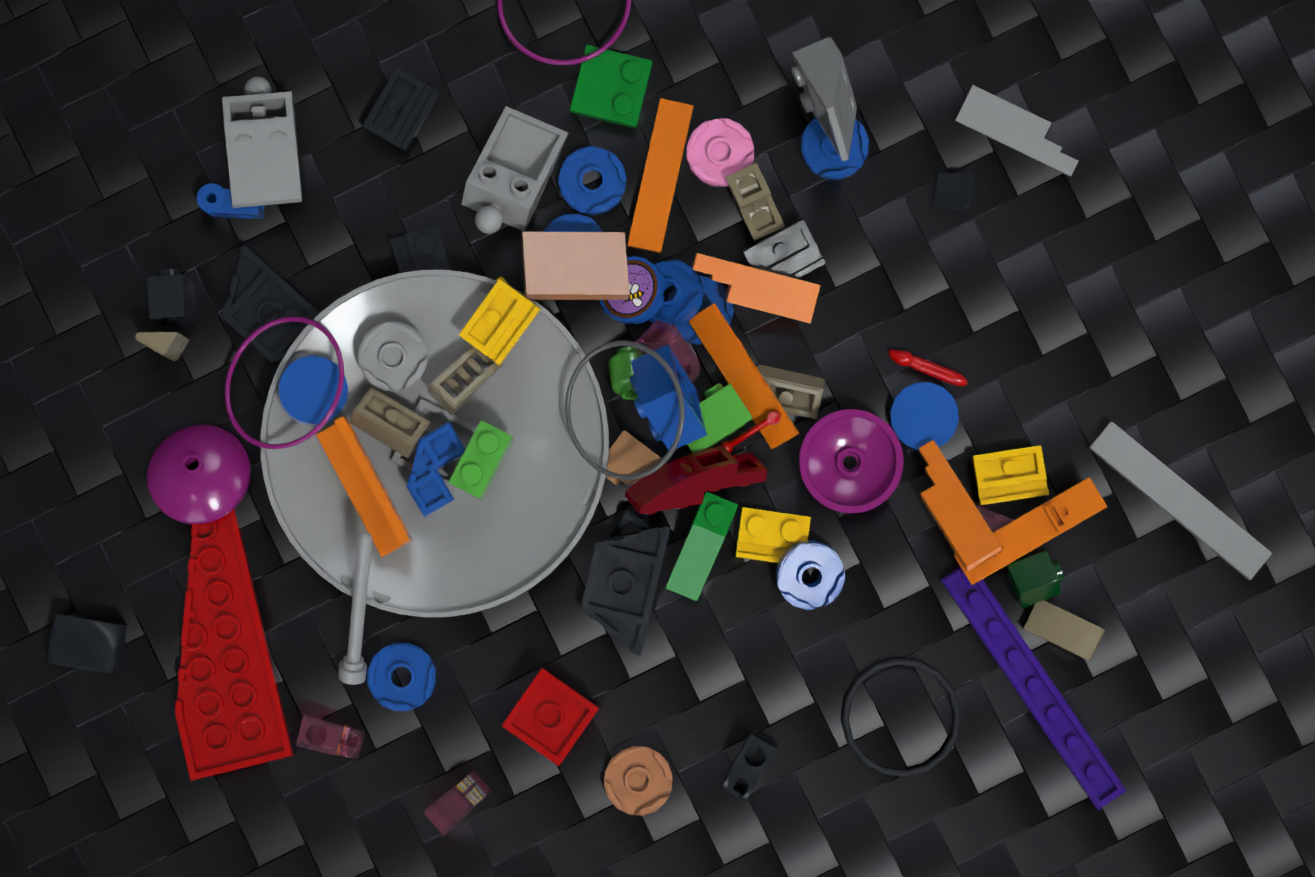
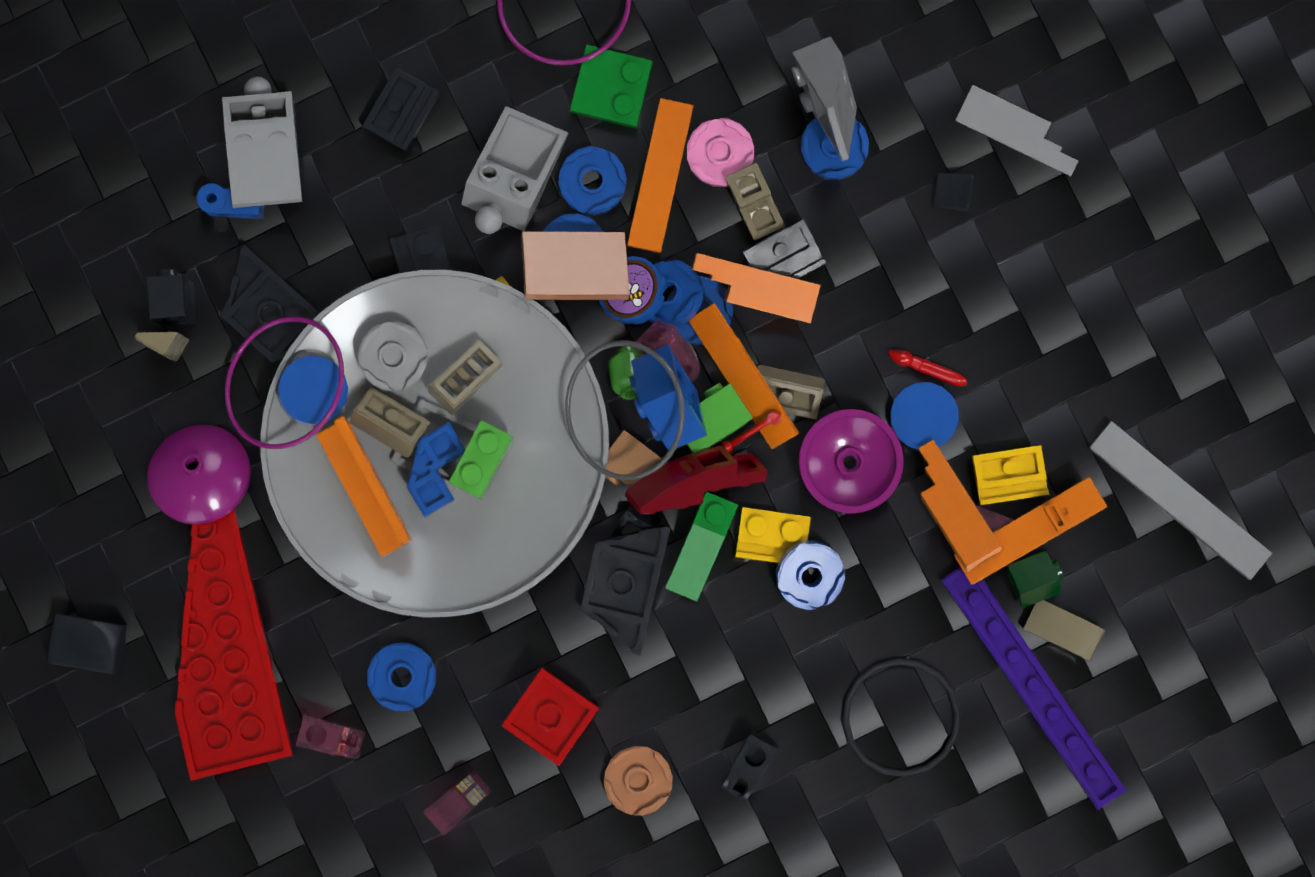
light grey piece [338,532,372,685] -> none
yellow plate [459,279,541,365] -> none

